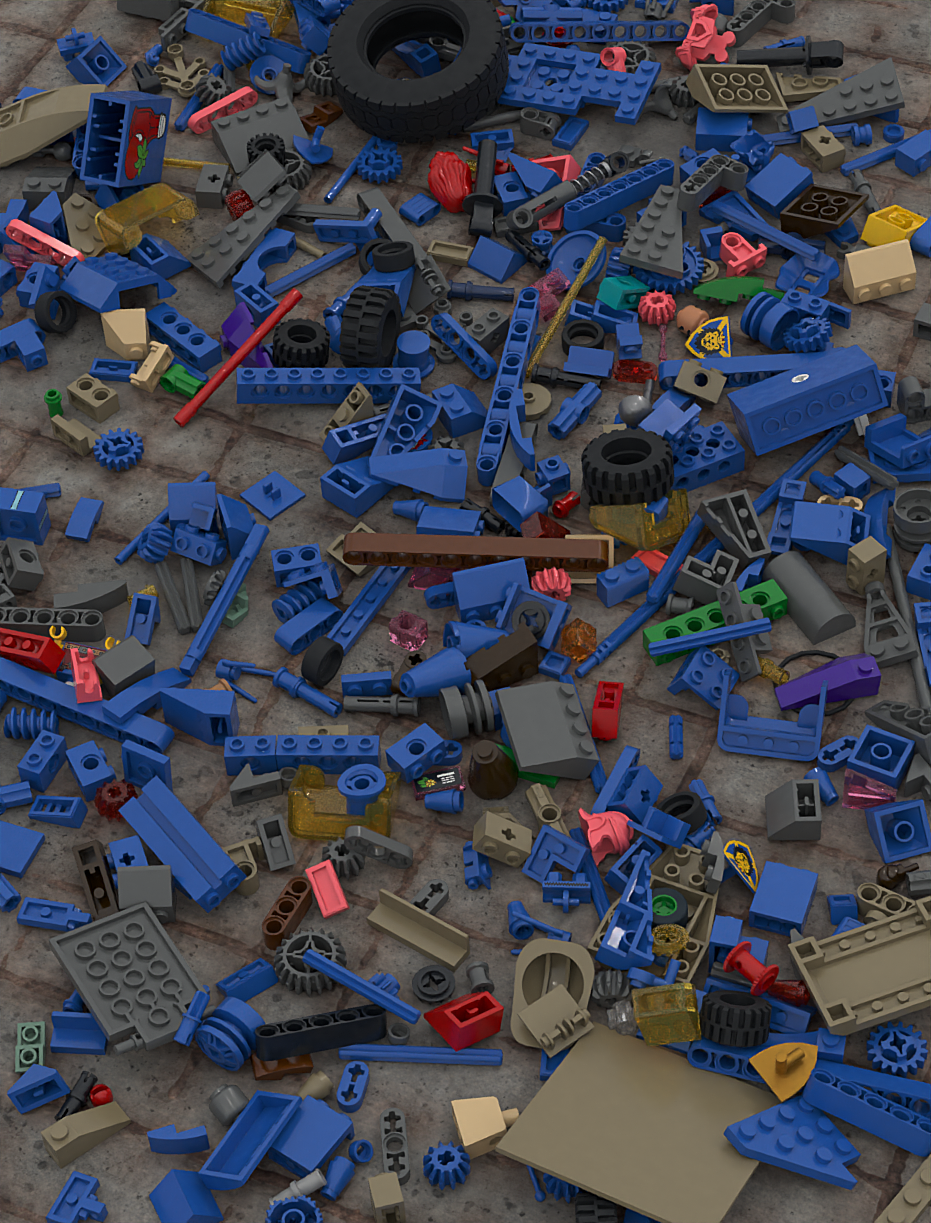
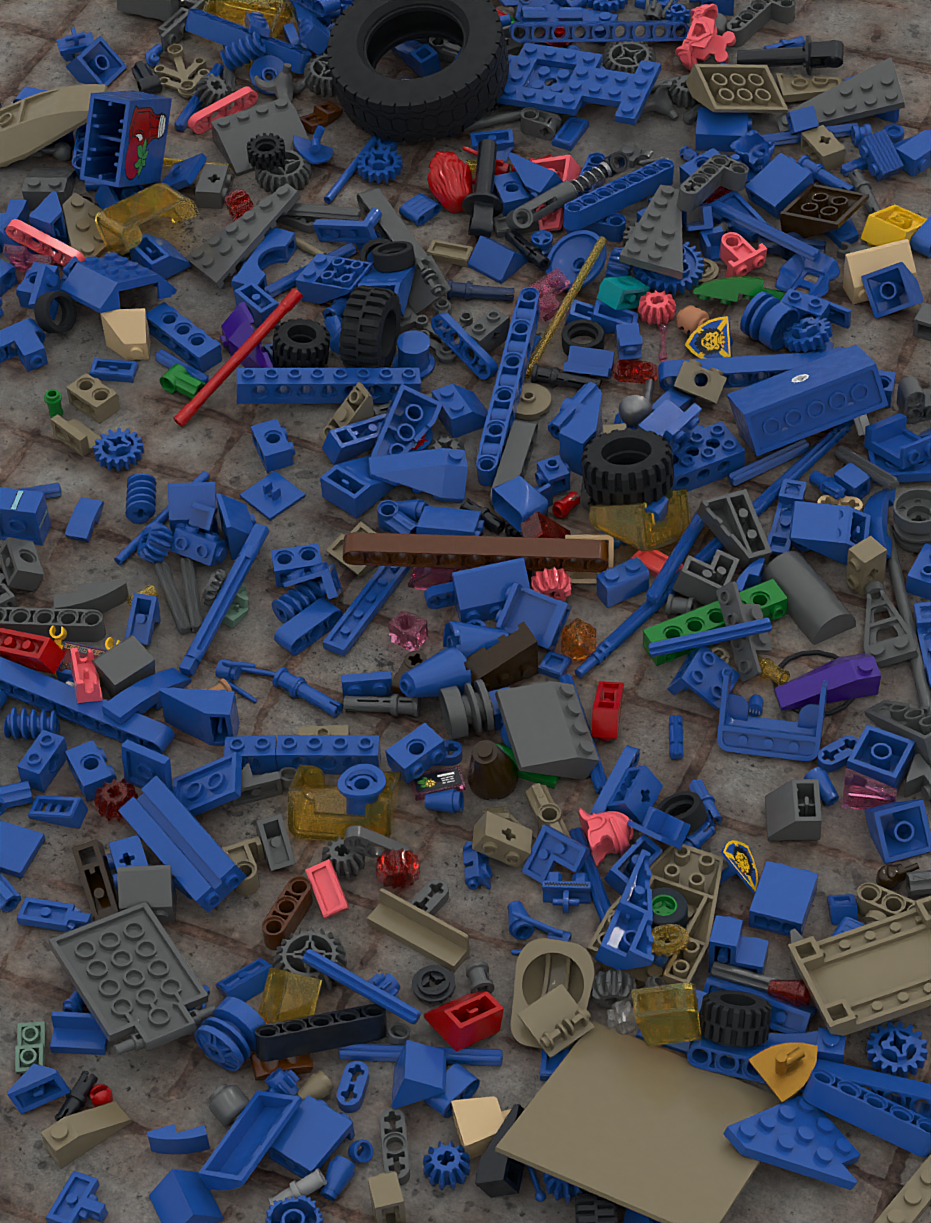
tan hinge [129,341,174,393] -> none
blue axle [173,991,210,1047] -> none
dark grey slope [236,149,287,202] -> none
black tyre [301,636,344,686] -> none
blue slope [509,389,535,471] -> none
black gear [512,601,551,640] -> none
coral piece [600,47,627,72] -> none
blue plate [626,959,681,992] -> none
dark grey slope [700,831,724,894] -> none
red hose [723,941,779,996] -> none
none -> blue piece [125,473,157,524]
none -> blue plate [157,153,207,196]
none -> blue plate [172,752,242,816]
none -> blue brick [251,419,295,473]
none -> clear yellow slope [258,967,322,1024]
none -> blue gear [265,1068,299,1096]
none -> blue beam [282,22,302,48]
none -> blue slope [295,253,373,304]
none -> clear red gear [376,848,420,889]
none -> blue piece [377,500,417,534]
none -> blue slope [391,1040,446,1109]
none -> blue beam [423,1063,480,1118]
none -> black slope [475,1104,525,1198]
none -> blue slope [558,392,602,476]
none -> blue gear [666,4,690,29]
none -> blue panel [683,203,713,231]
none -> blue axle [728,439,810,486]
none -> blue piece [748,695,764,717]
none -> blue pin [797,155,855,192]
none -> blue brick [858,129,905,182]
none -> blue slope [861,262,925,319]

